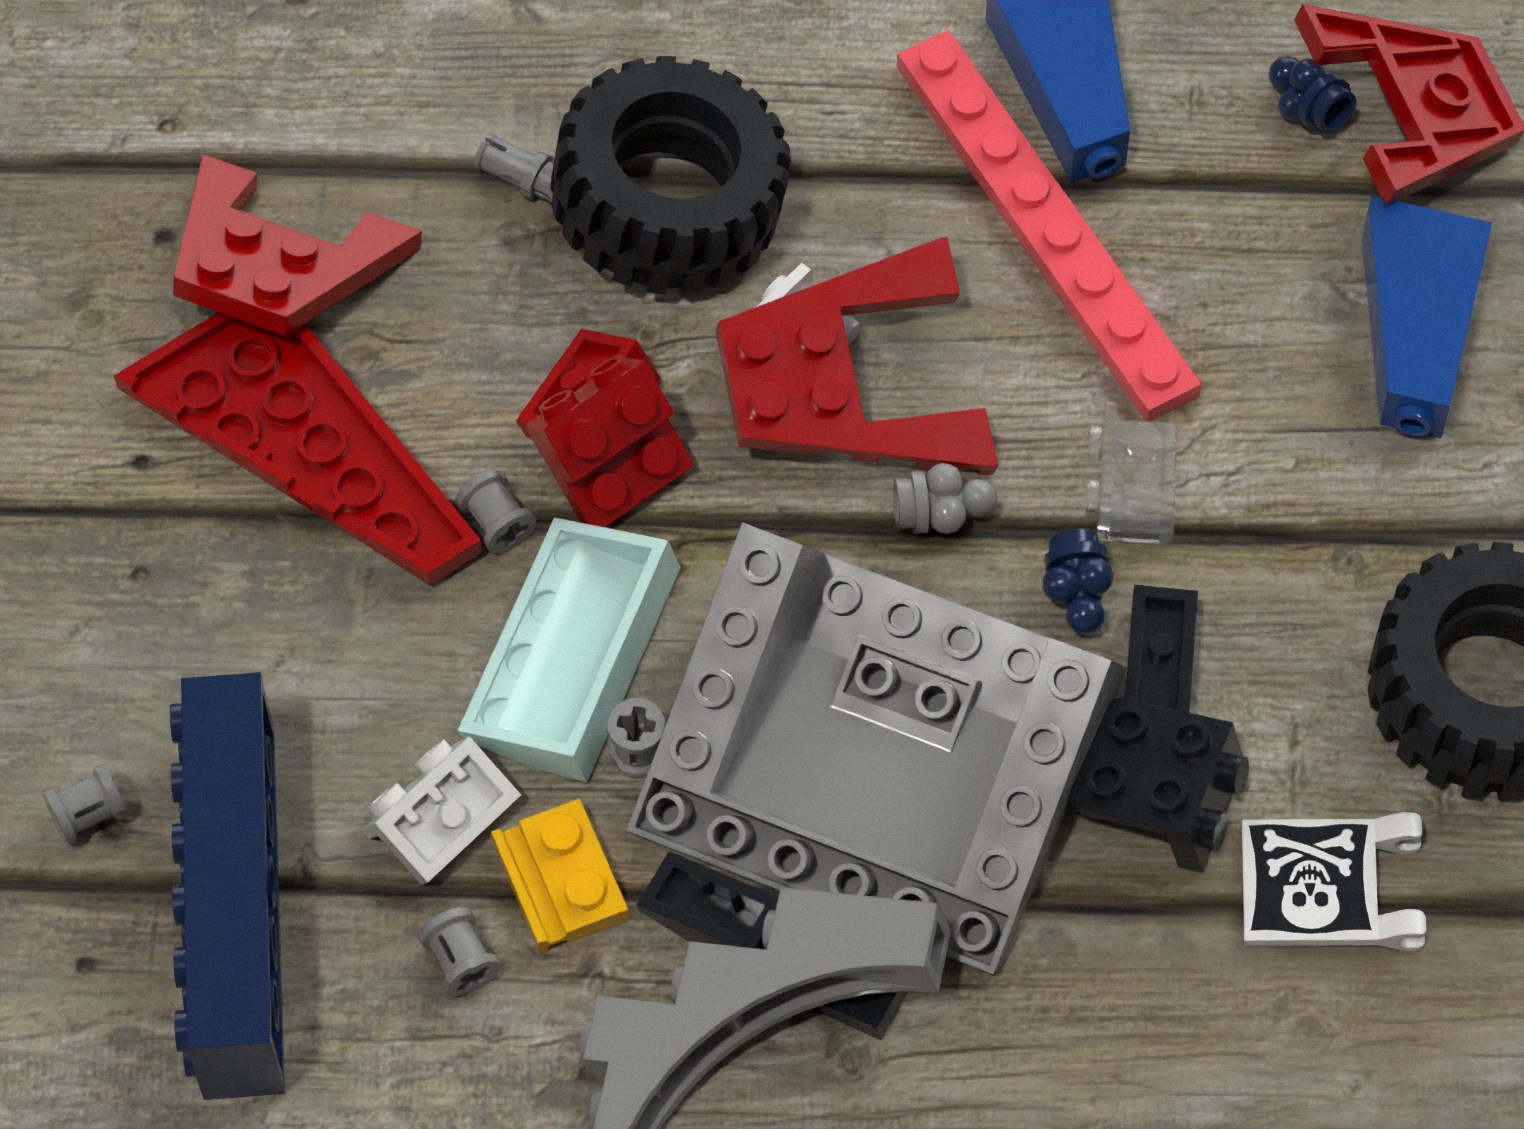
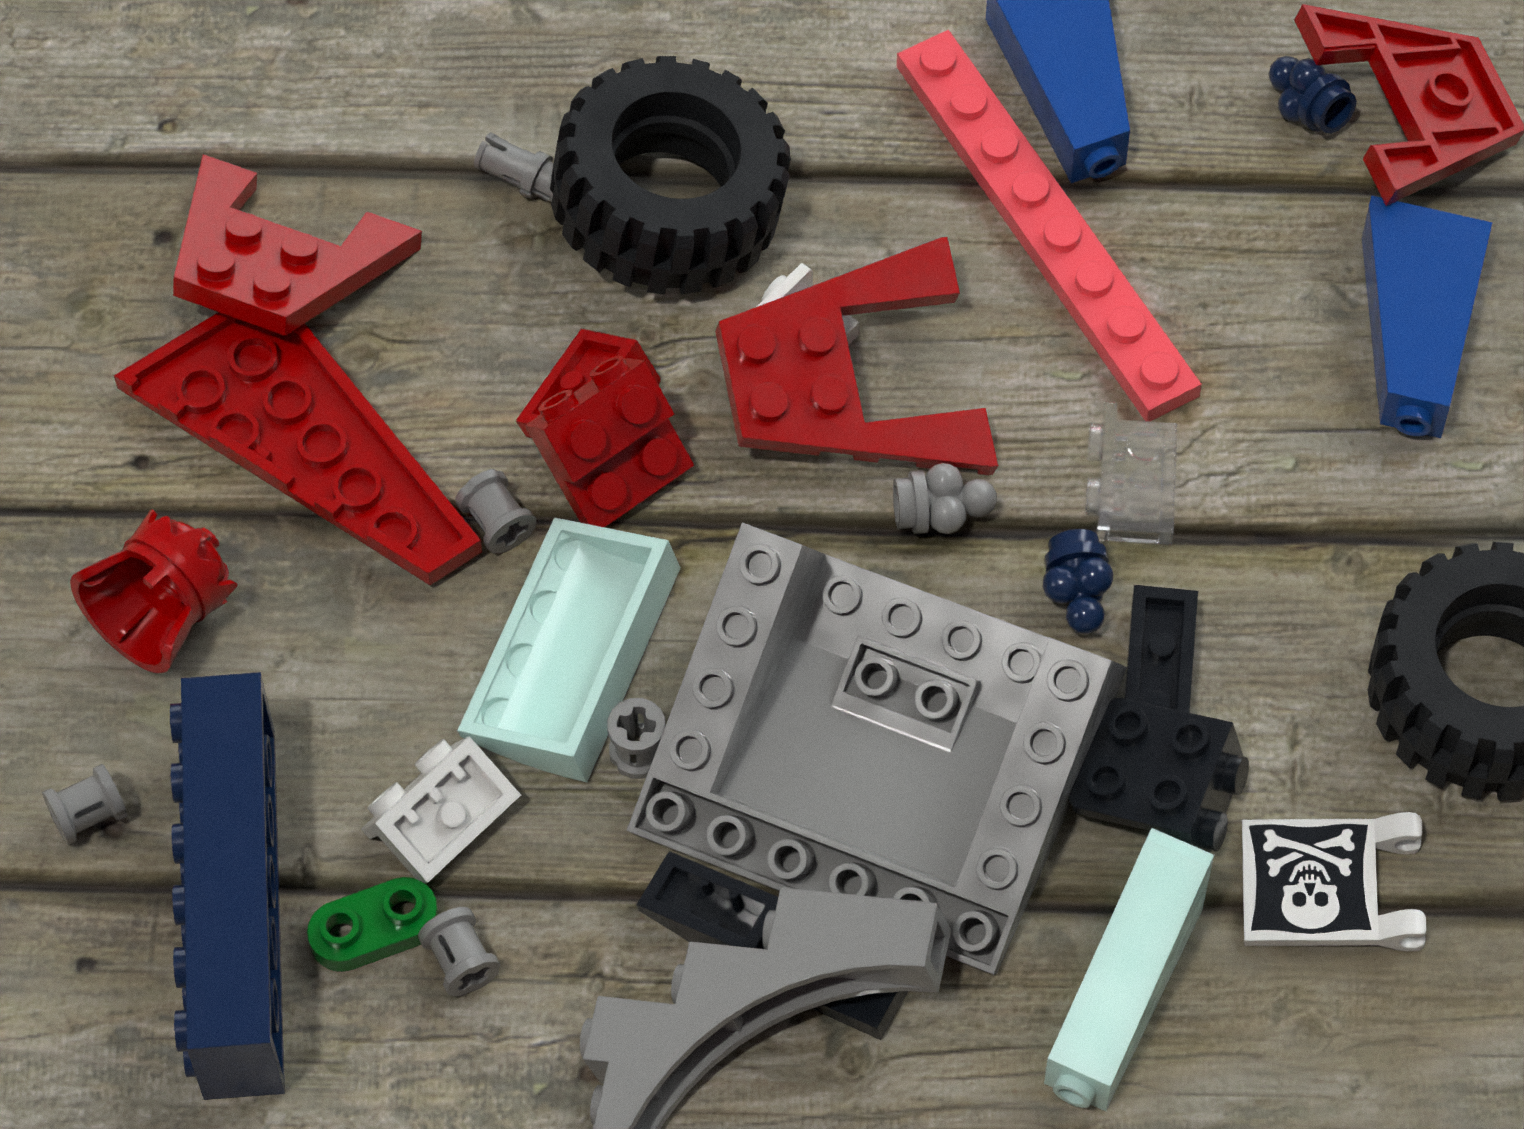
yellow plate [491,798,629,954] -> none
none -> red hat [70,509,238,674]
none -> green plate [307,877,438,972]
none -> light aqua slope [1044,828,1214,1111]

